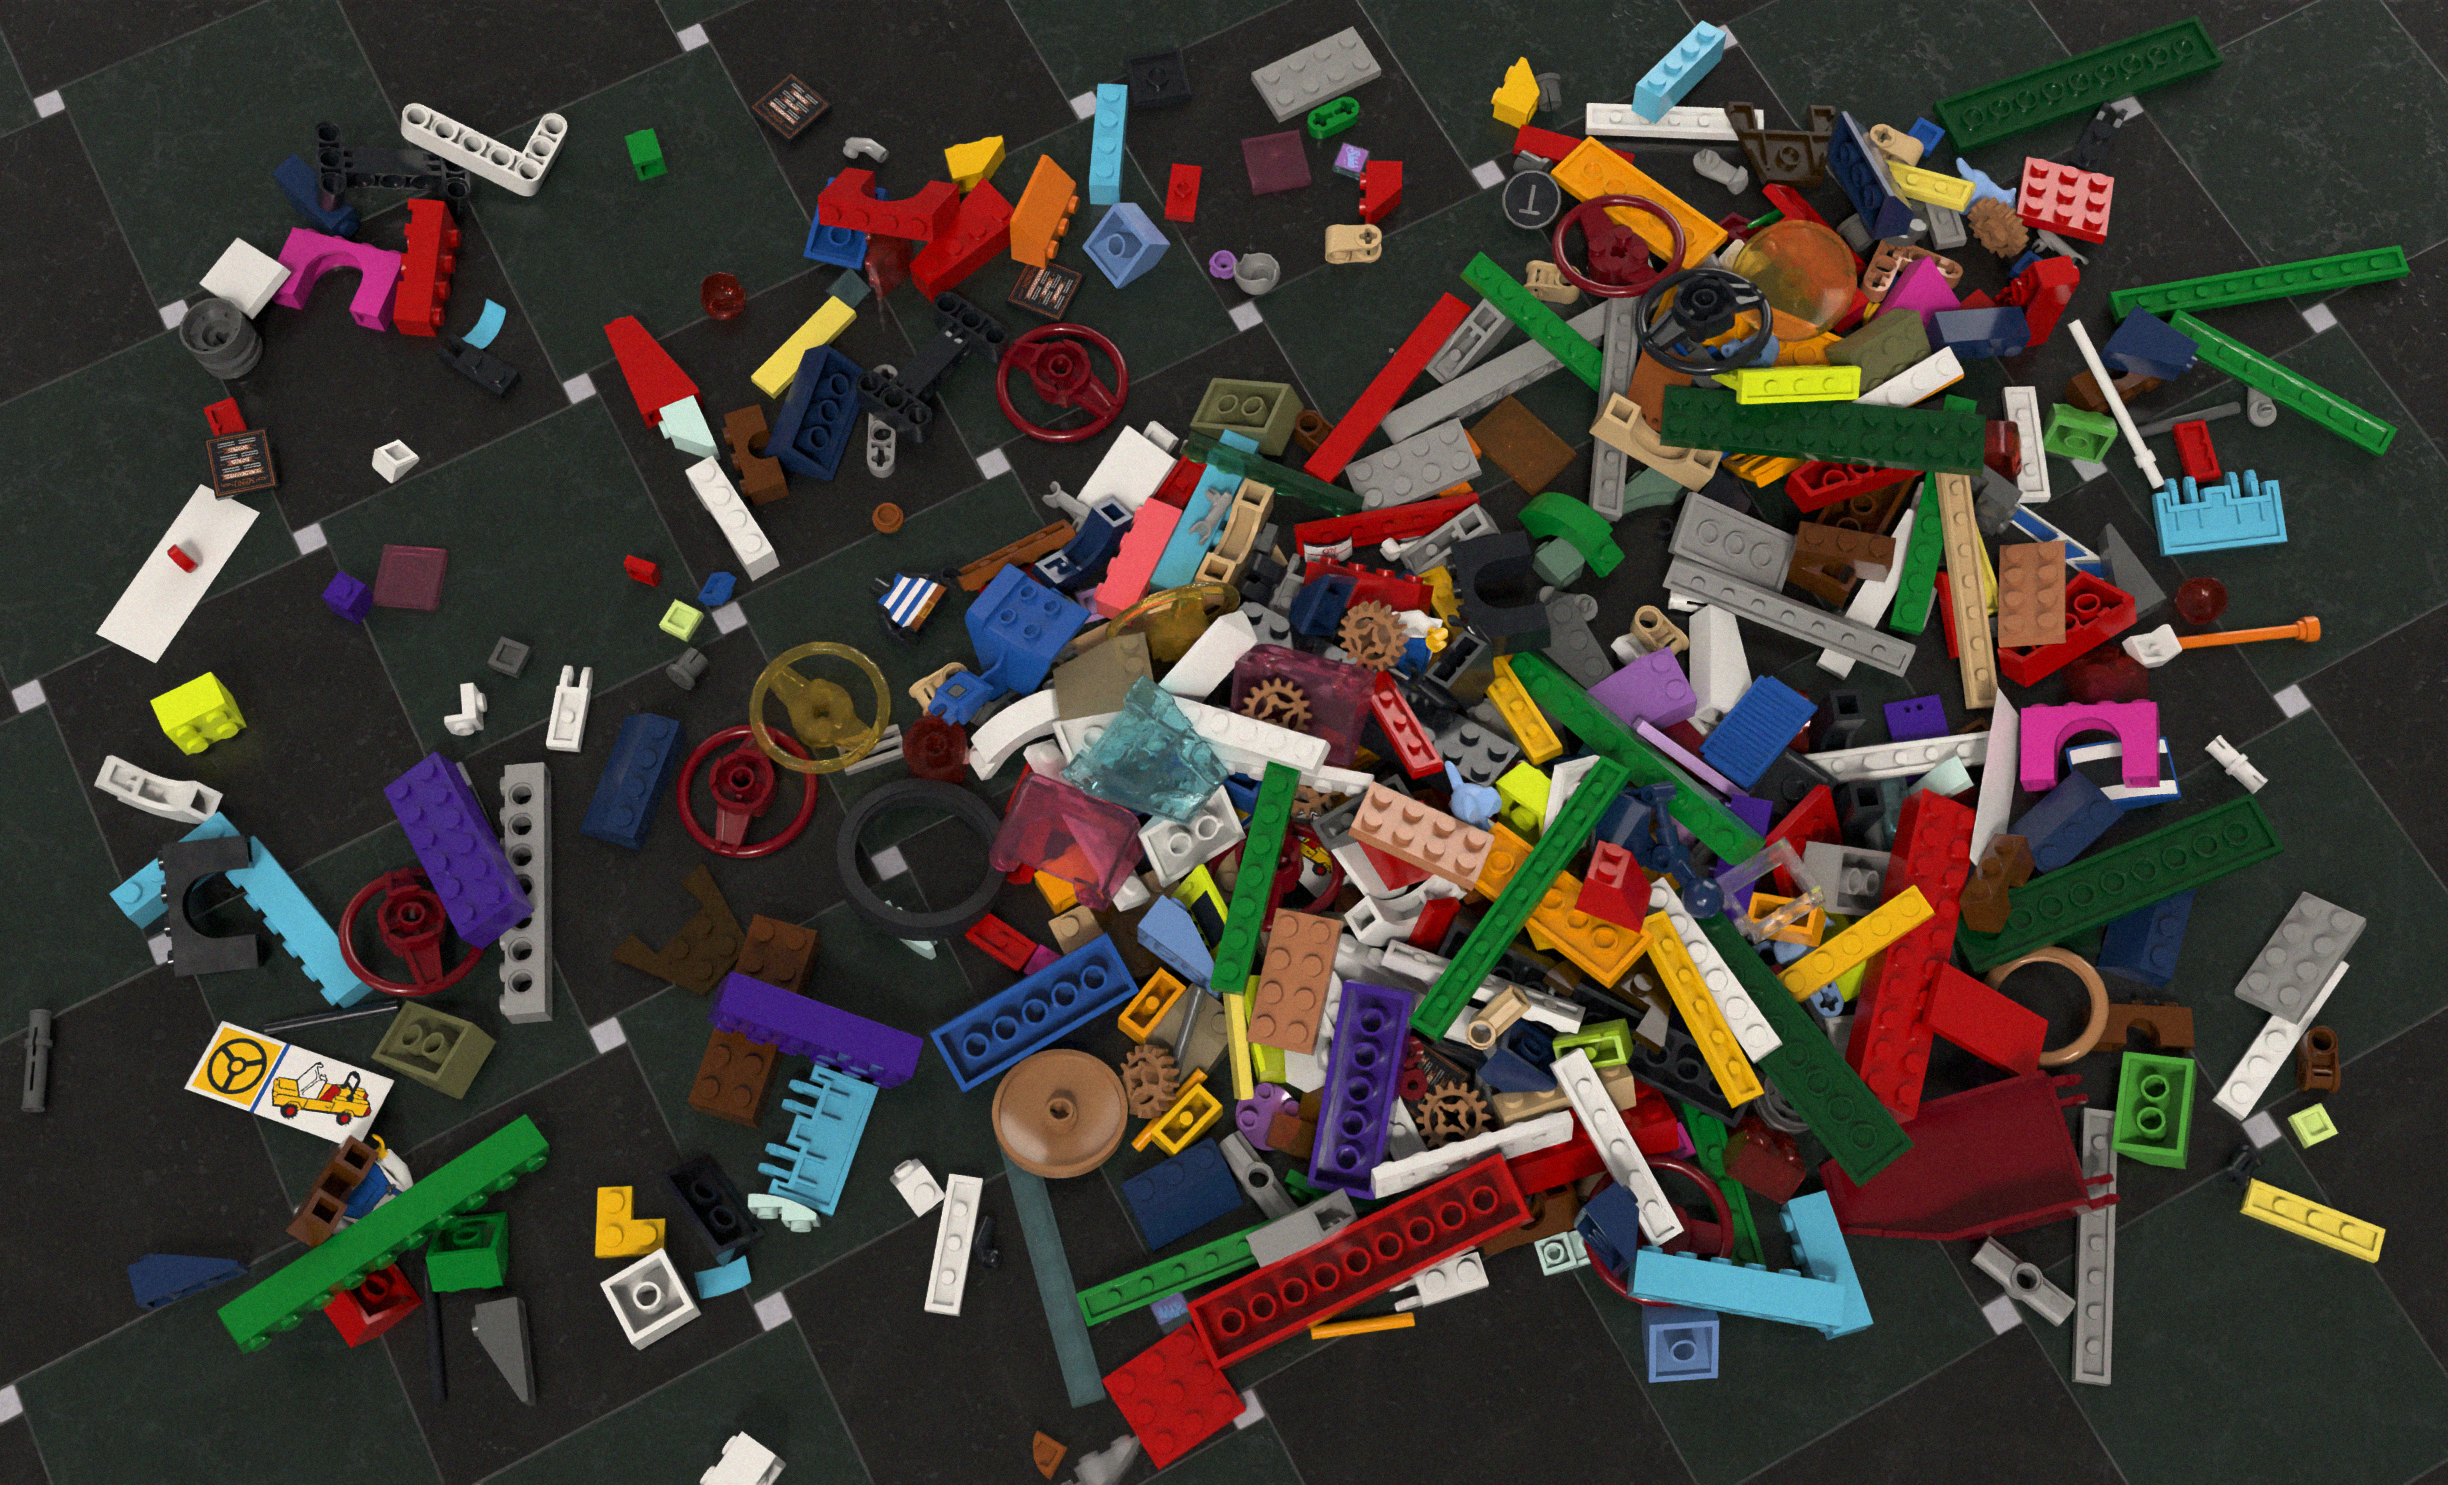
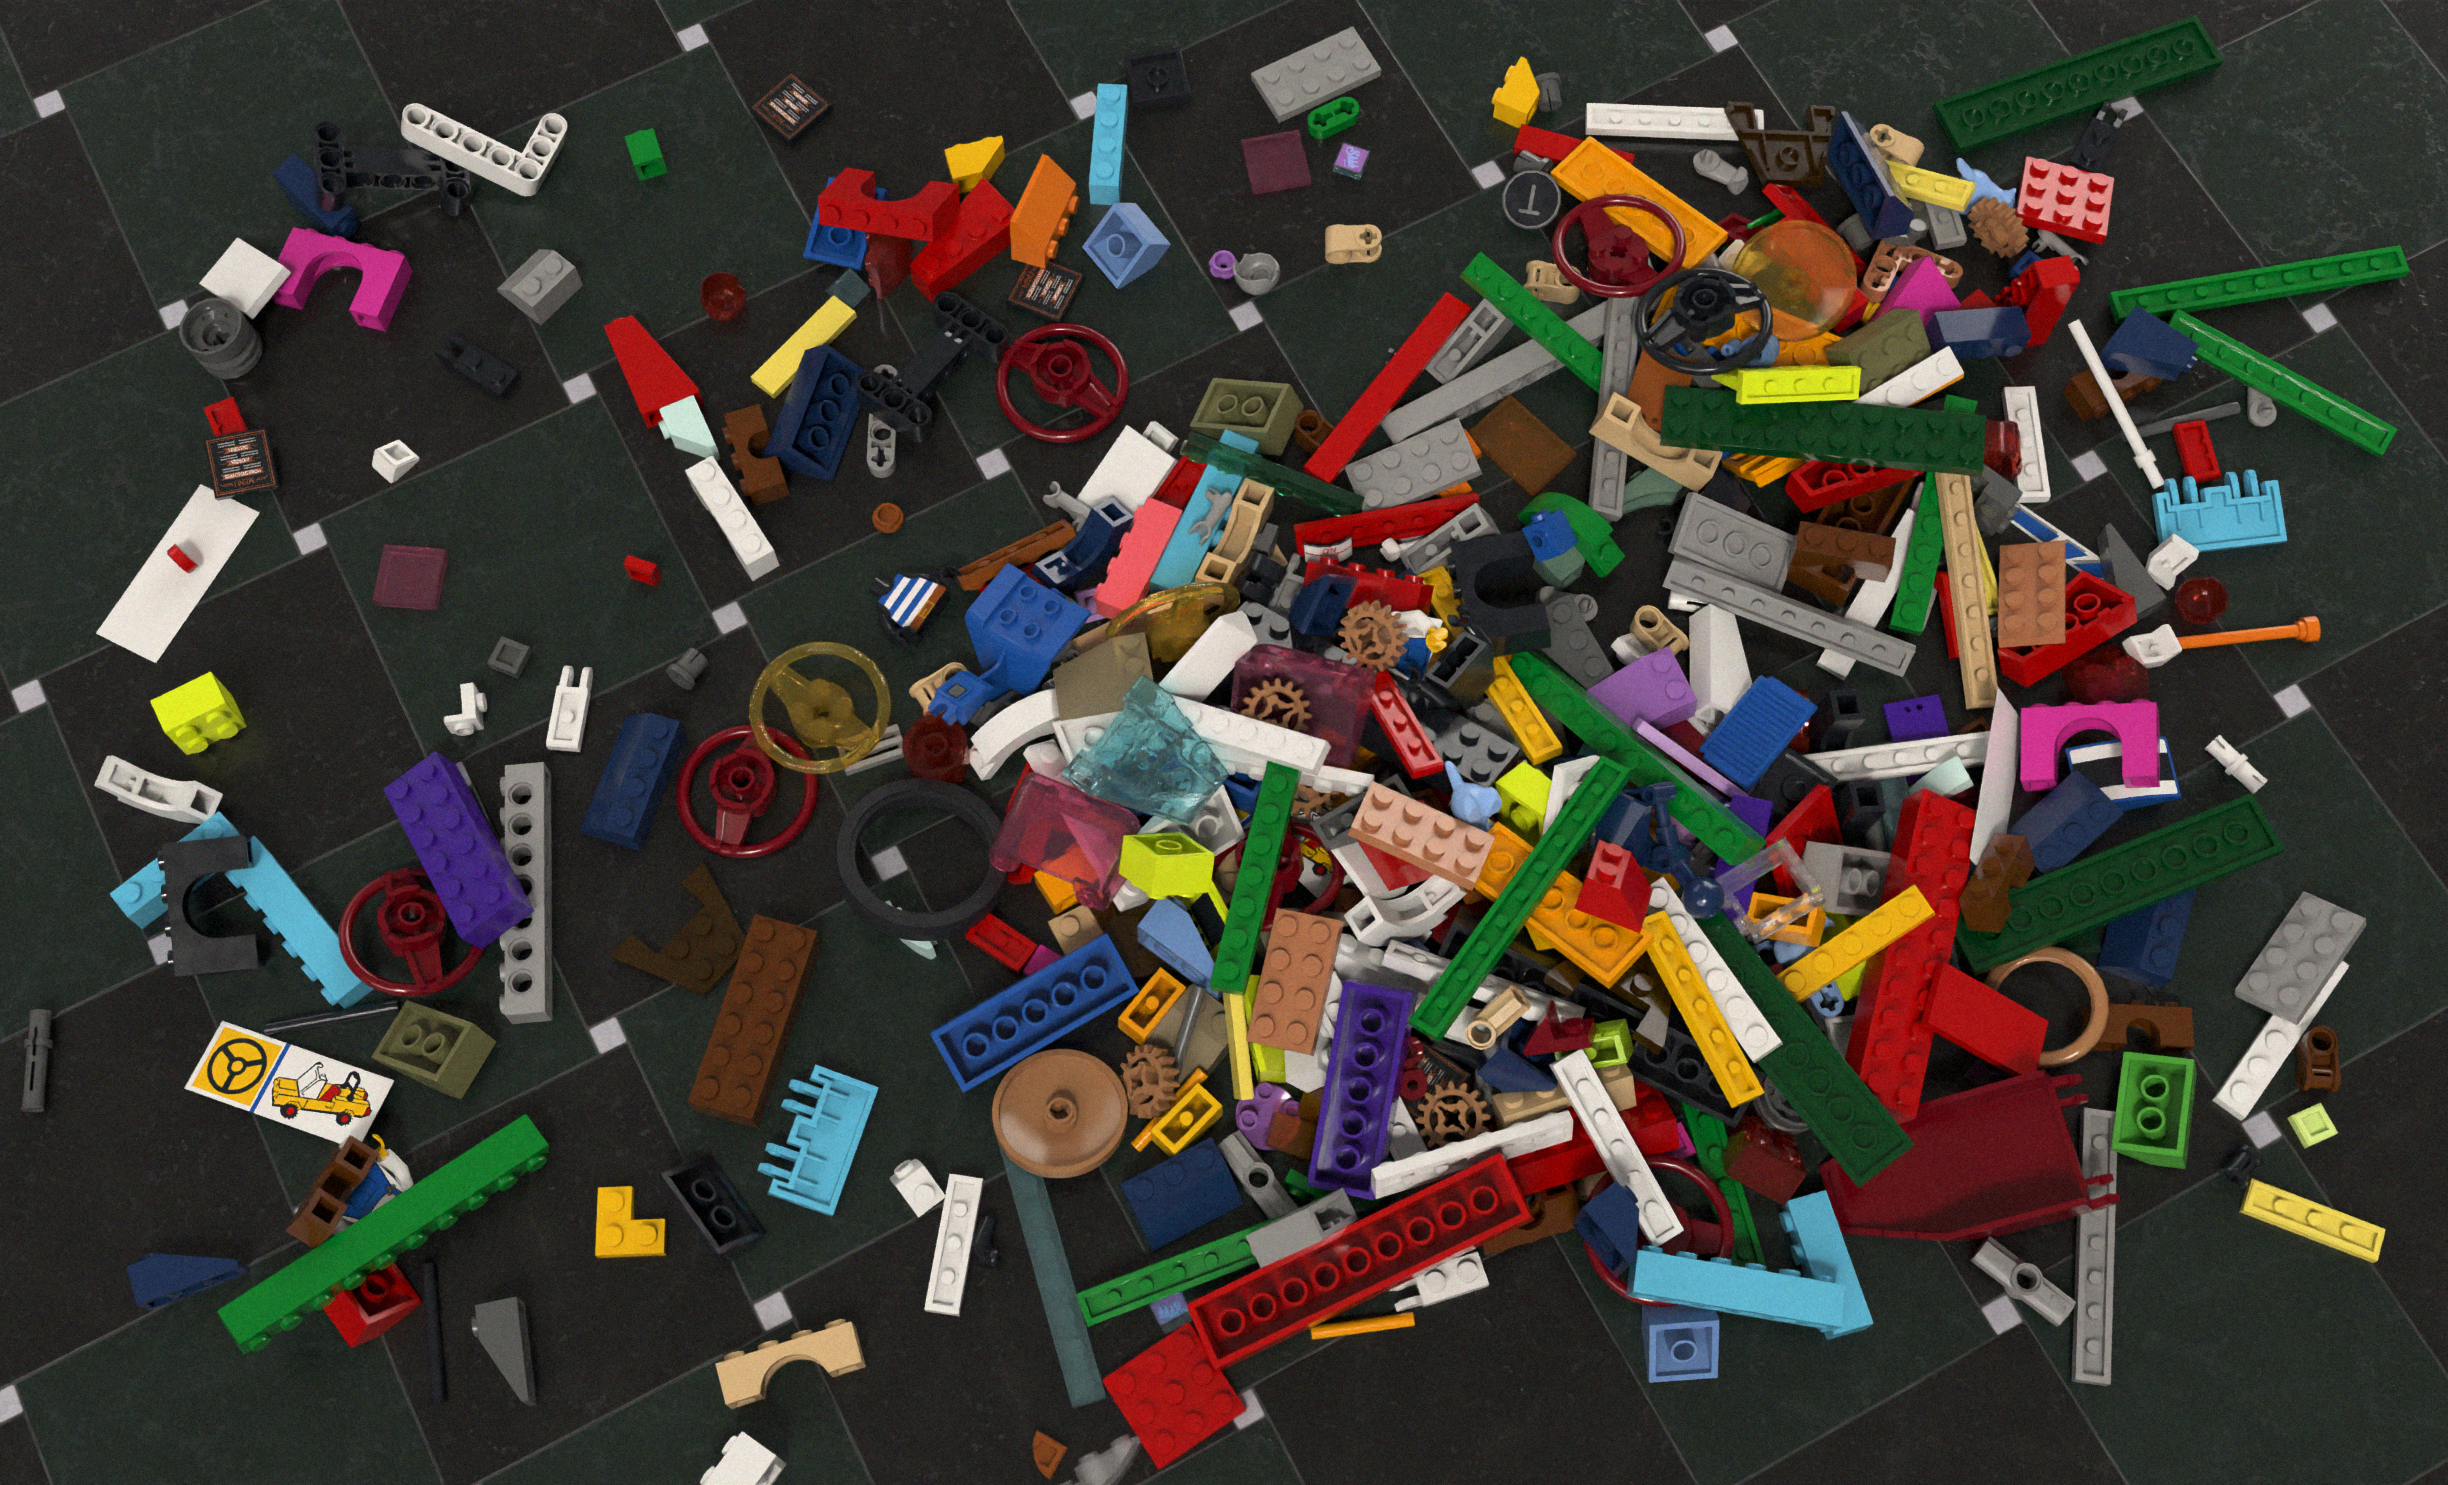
dark purple brick [322,571,376,625] -> none
red wedge [393,198,462,337] -> none
green slope [425,1212,508,1292] -> none
medium azure sticker [462,299,506,349] -> none
white brick [600,1248,701,1350] -> none
yellowish green tile [659,599,704,642] -> none
medium azure sticker [694,1255,751,1299] -> none
blue plate [697,572,737,606] -> none
dark purple brick [706,971,924,1089] -> none
light aqua slope [748,1194,821,1232] -> none
light grey arm [843,137,889,163] -> none
red plate [1164,163,1202,223] -> none
red slope [1359,160,1402,225] -> none
red tile [1406,897,1461,952] -> none
light aqua slope [1534,1230,1591,1276] -> none
medium azure brick [1632,20,1727,124] -> none
blue plate [1907,117,1945,158] -> none
bright green slope [2041,403,2118,464] -> none
none -> light grey slope [497,249,583,326]
none -> tan arch [716,1319,866,1409]
none -> neon yellow brick [1119,832,1215,900]
none -> blue brick [1522,509,1578,563]
none -> dark red slope [1523,1000,1597,1056]
none -> white bracket [2145,534,2199,590]

